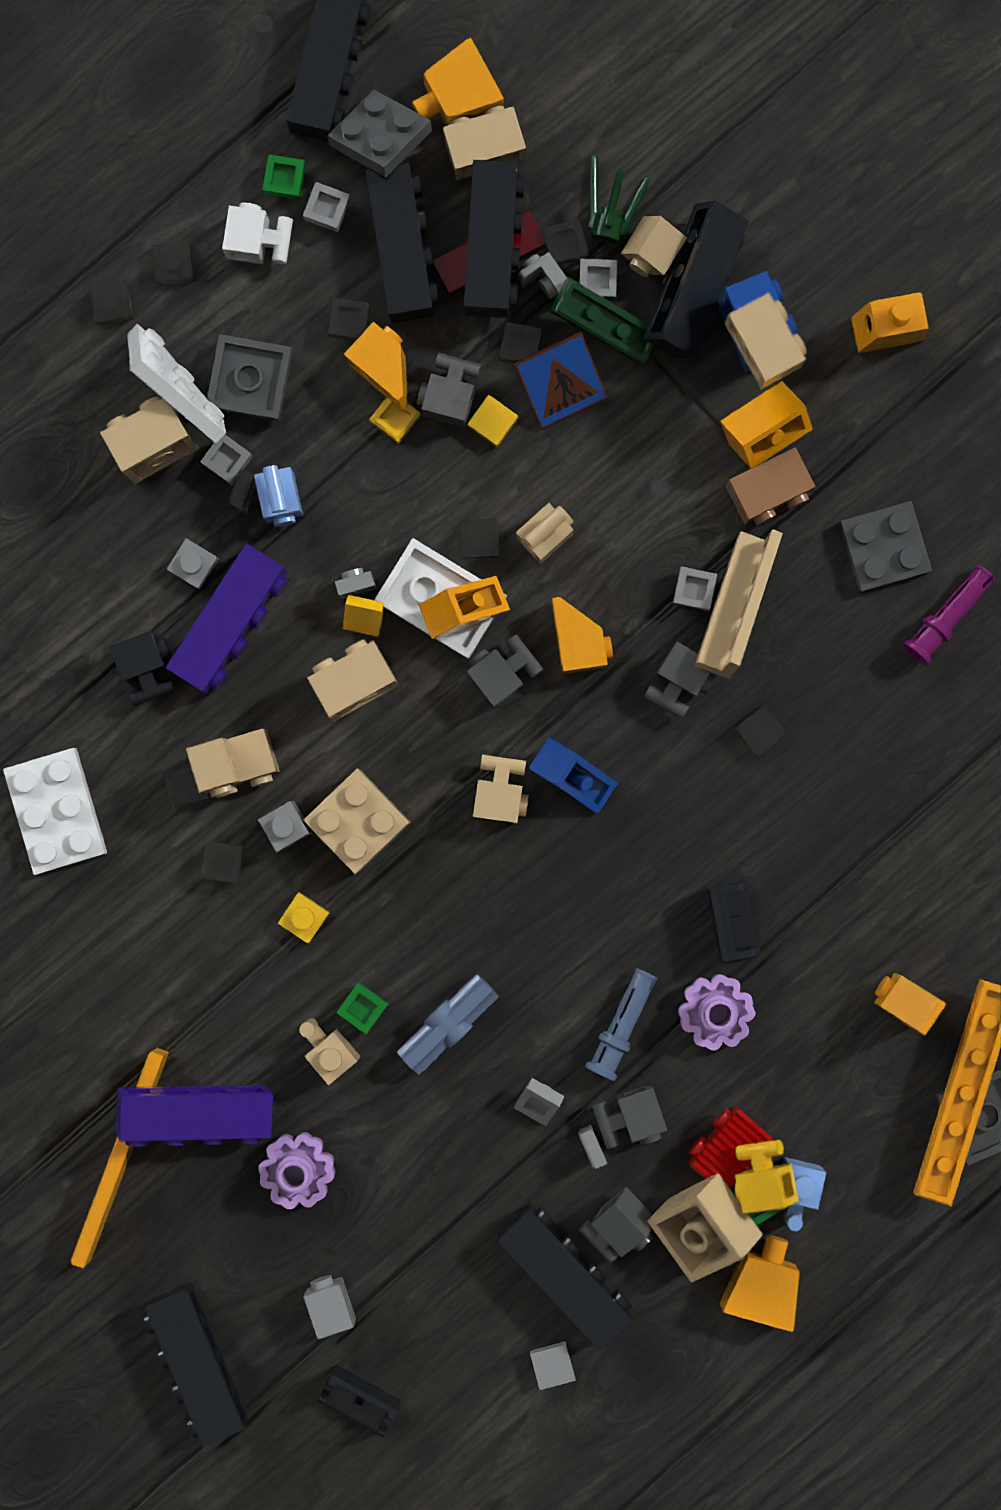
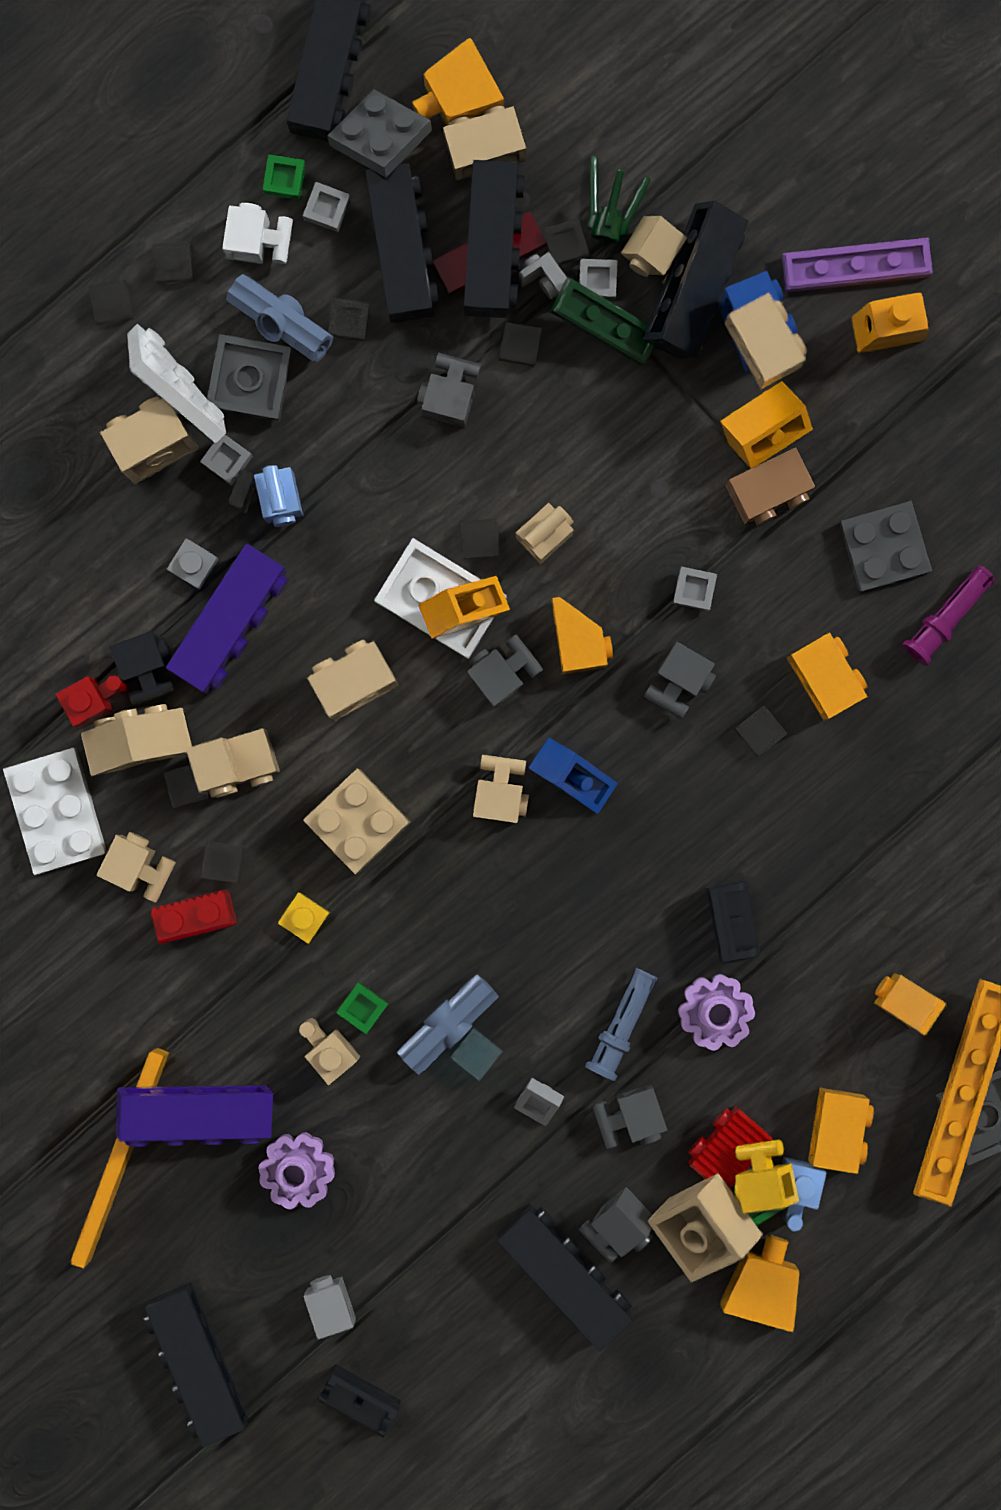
light grey brick [258,801,313,852] -> none
light grey plate [335,568,377,599] -> none
yellow tile [343,595,384,637] -> none
light orange slope [344,322,408,411] -> none
yellow tile [369,397,421,444] -> none
yellow tile [467,395,518,447] -> none
piece [514,332,607,429] -> none
light grey tile [530,1341,576,1390] -> none
light grey tile [578,1124,607,1169] -> none
tan fence [695,529,783,679] -> none
none -> red brick [55,676,129,729]
none -> tan brick [81,704,192,776]
none -> tan brick [96,832,176,902]
none -> red brick [151,889,237,944]
none -> sand blue piece [226,274,333,363]
none -> clear light blue plate [450,1027,503,1081]
none -> medium lavender tile [782,238,933,292]
none -> light orange brick [787,632,868,721]
none -> light orange brick [808,1088,874,1174]

